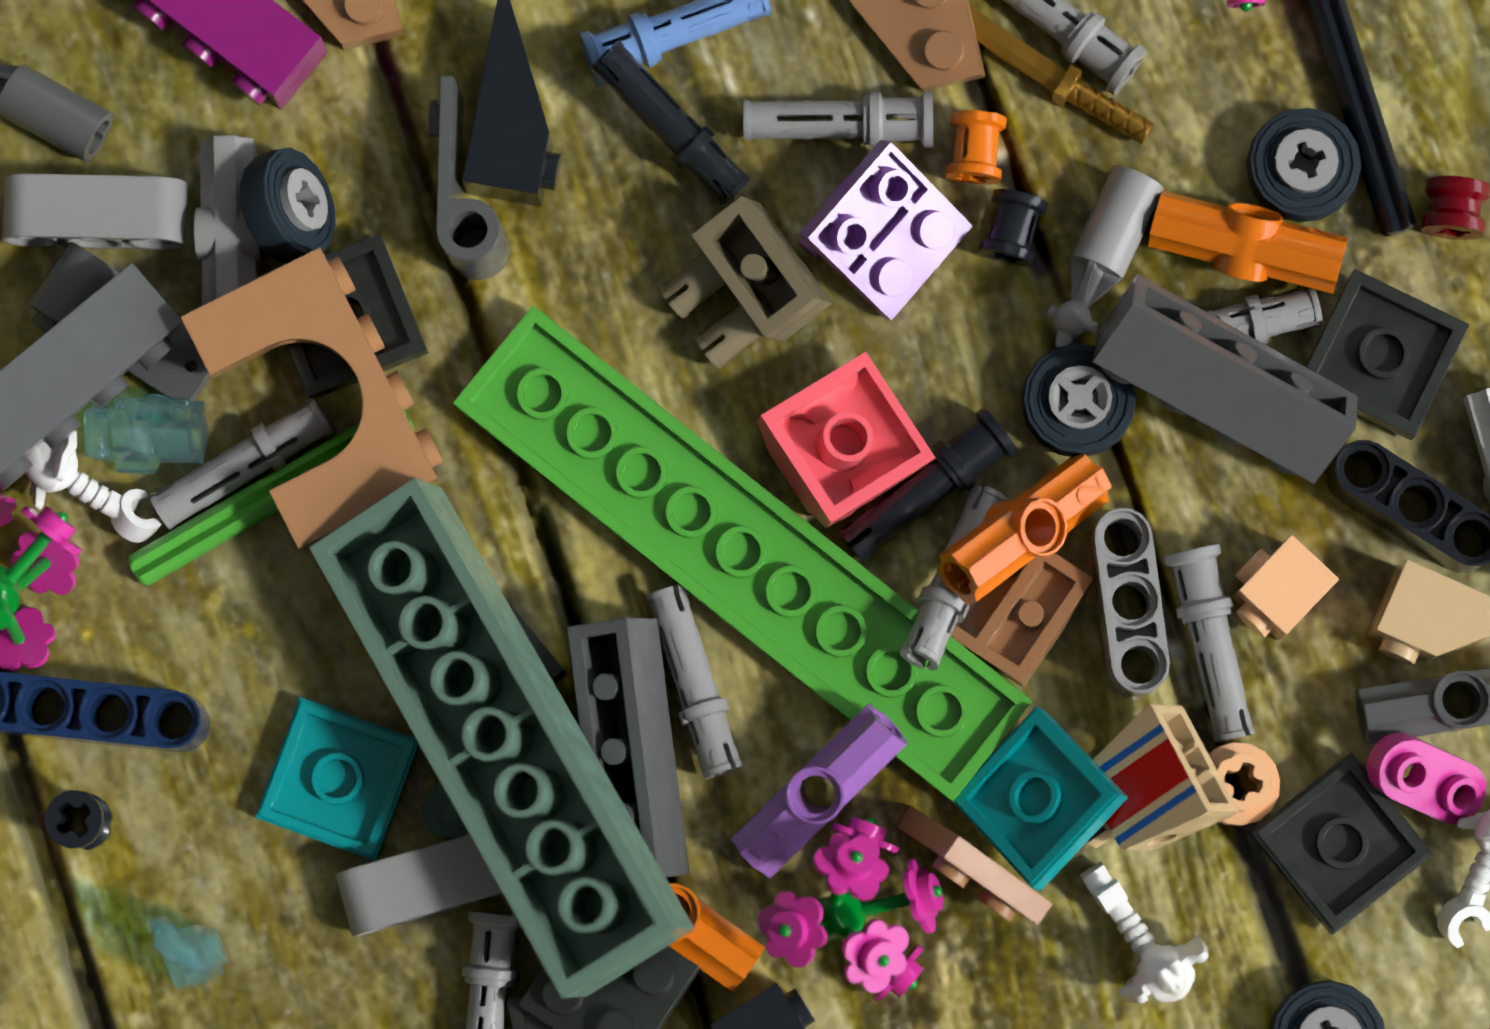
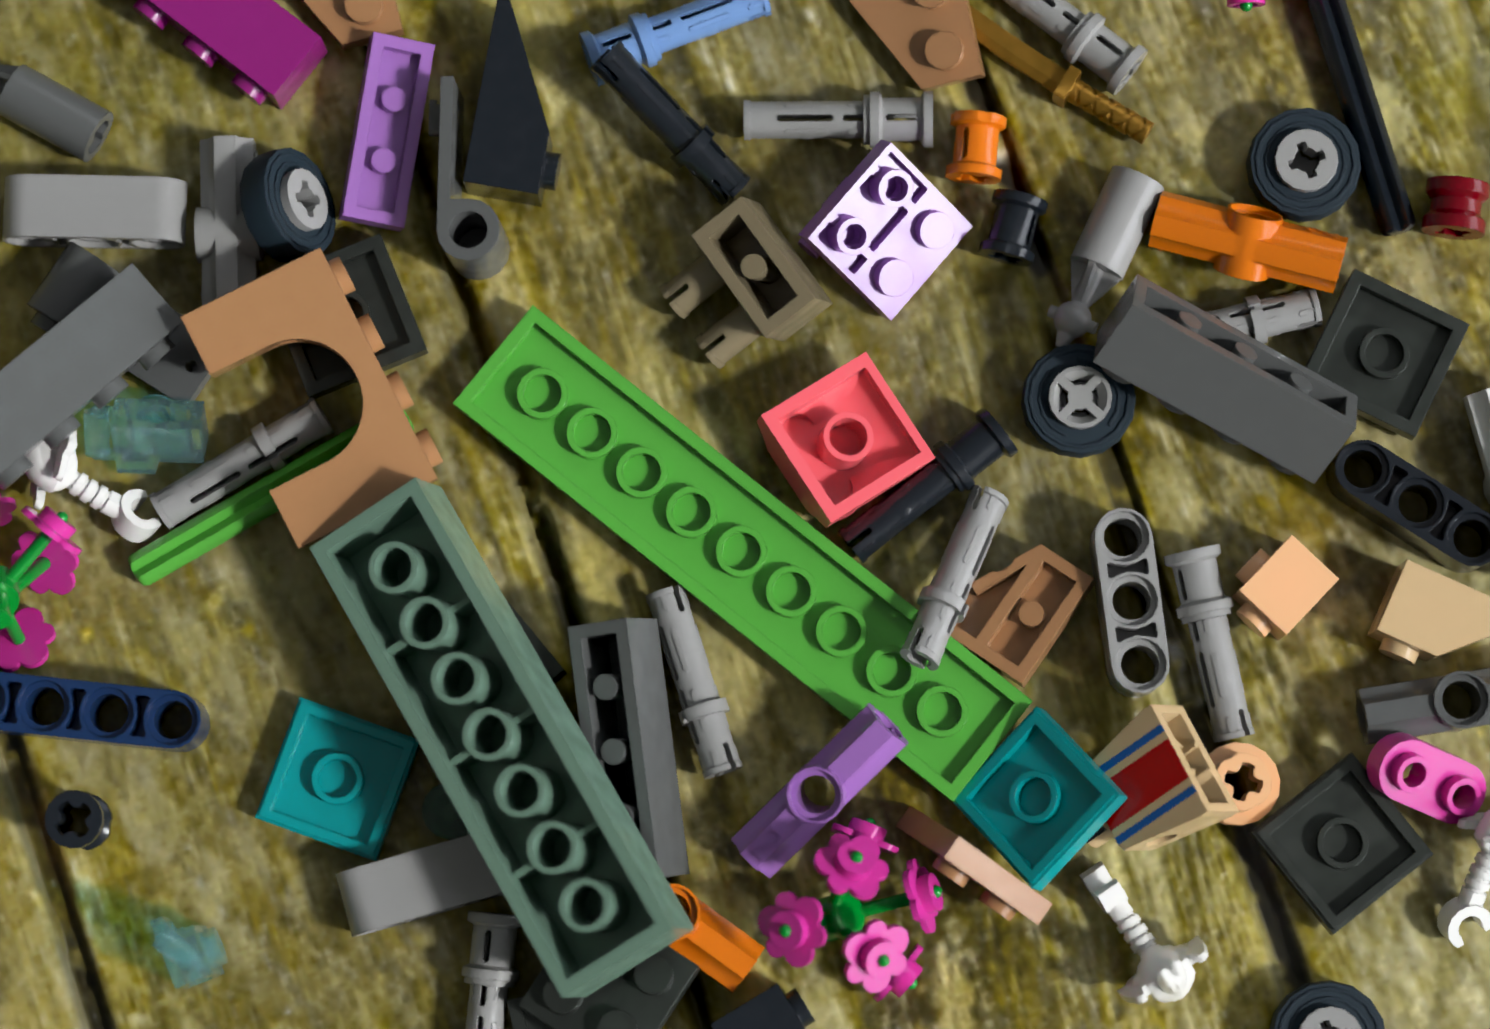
orange piece [937,454,1112,603] -> none
none -> medium lavender plate [338,32,435,232]

